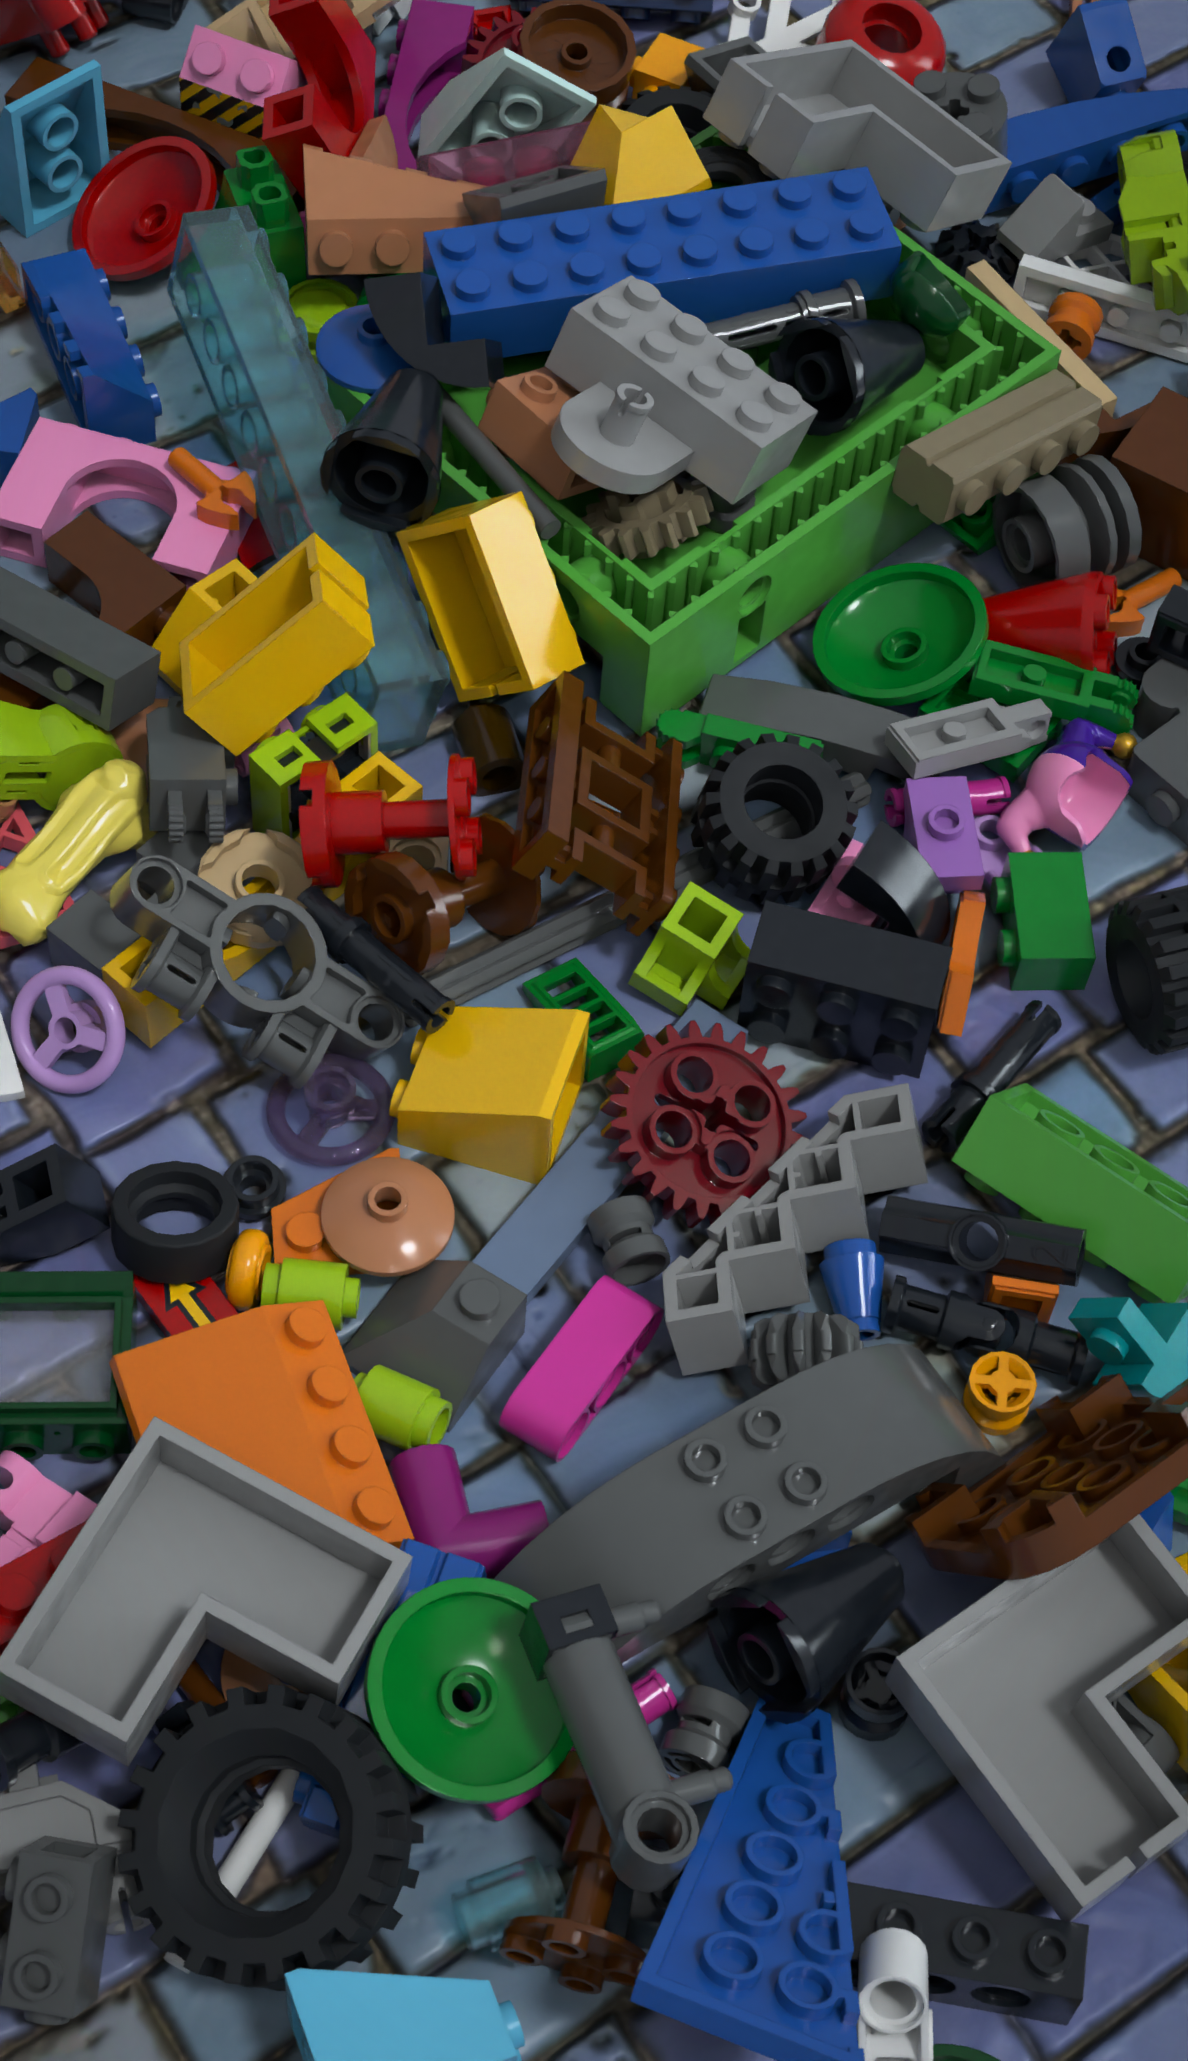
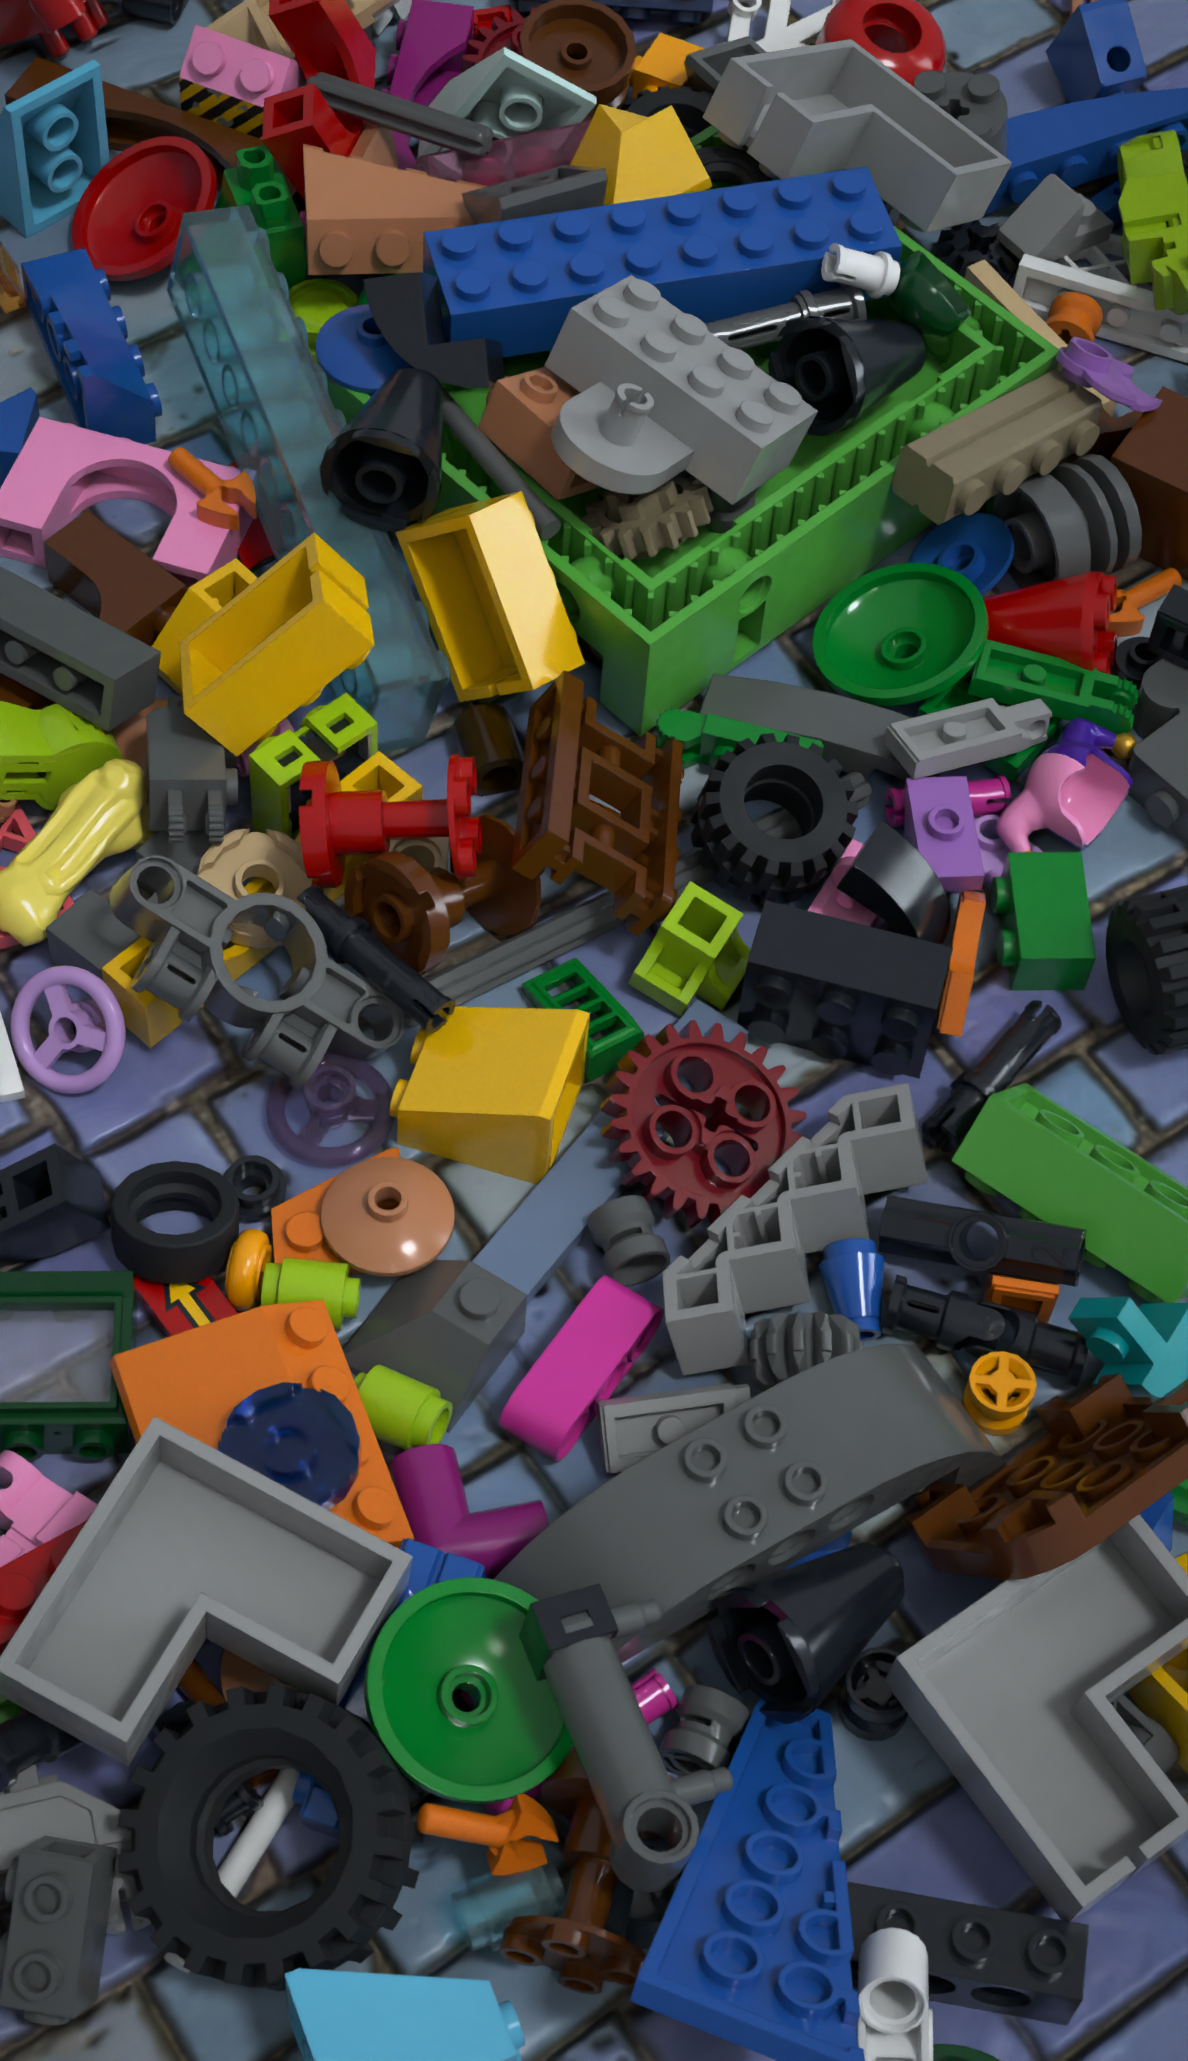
none -> clear blue tile [218,1382,362,1511]
none -> dark grey axle [306,72,494,159]
none -> orange bar [416,1793,559,1876]
none -> light grey hinge [596,1383,755,1474]
none -> white pin [821,243,900,299]
none -> blue dish [908,513,1015,596]
none -> medium lavender plate [1056,337,1162,412]

